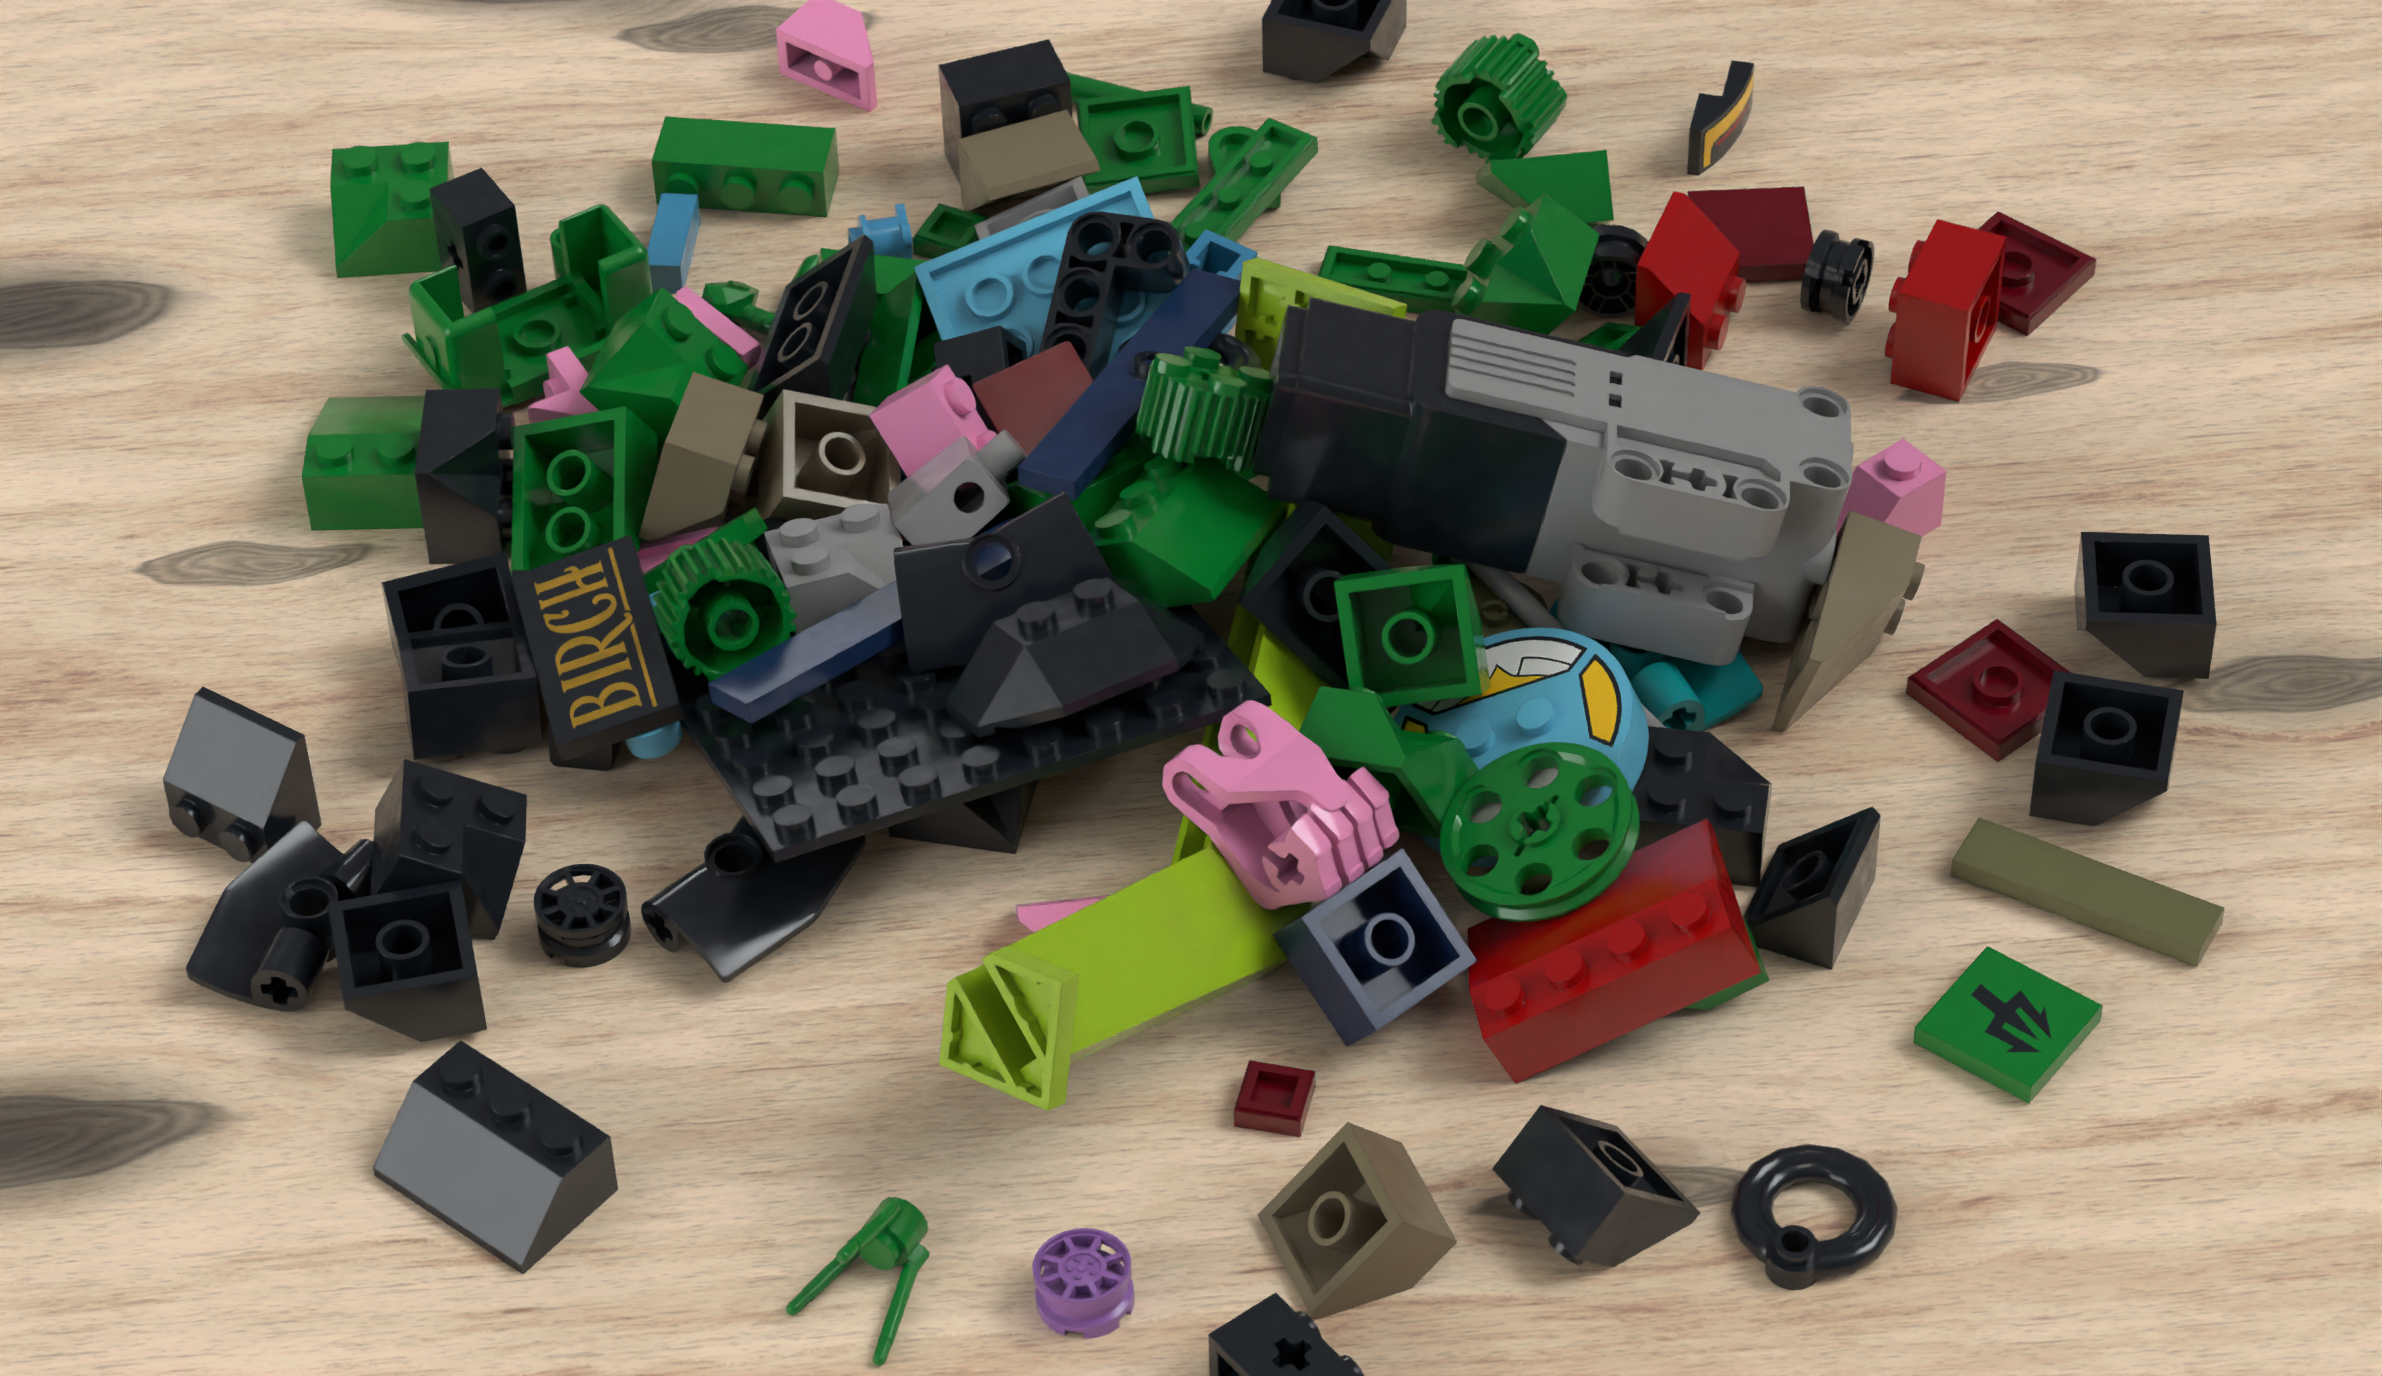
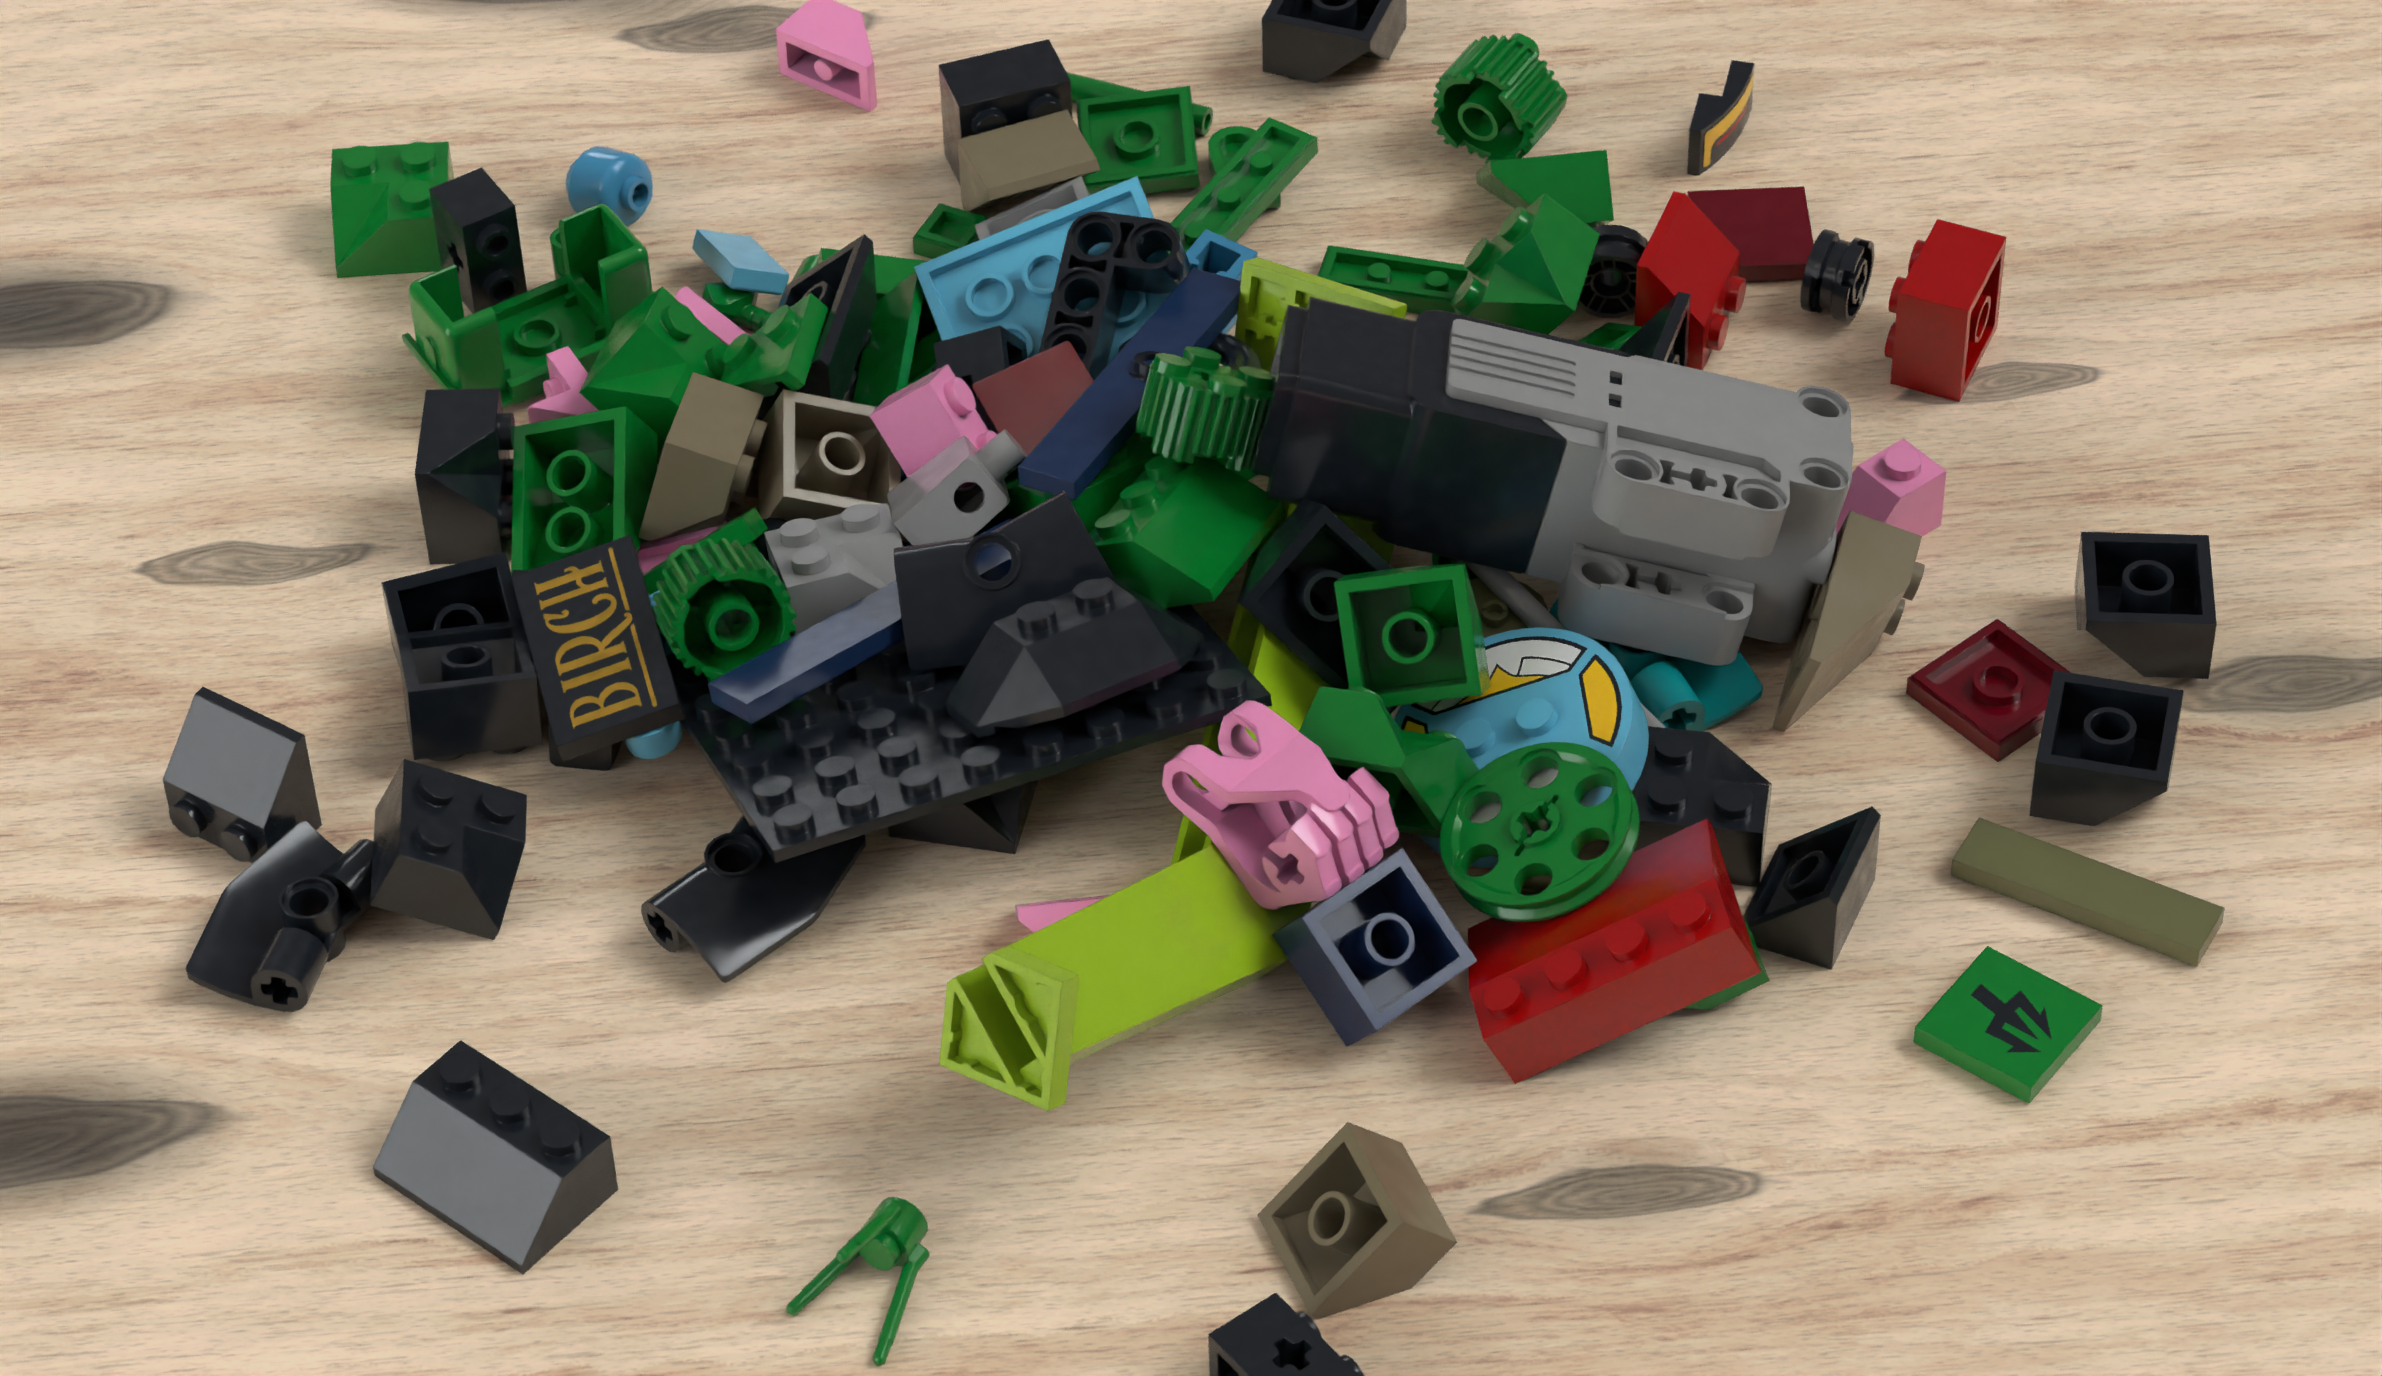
green slope [302,396,425,531] -> none
black slope [328,880,487,1042] -> none
black wheel [534,864,631,968] -> none
dark azure piece [647,193,701,294] -> none
green brick [651,116,840,217] -> none
dark azure brick [848,203,913,259] -> none
medium lavender wheel [1033,1228,1134,1339] -> none
dark red tile [1234,1060,1316,1137] -> none
black slope [1492,1105,1700,1267] -> none
black piece [1730,1144,1898,1290] -> none
dark red tile [1978,211,2097,336] -> none
none -> dark azure head [566,146,653,226]
none -> medium azure tile [692,229,790,295]
none -> green wing [720,293,828,398]

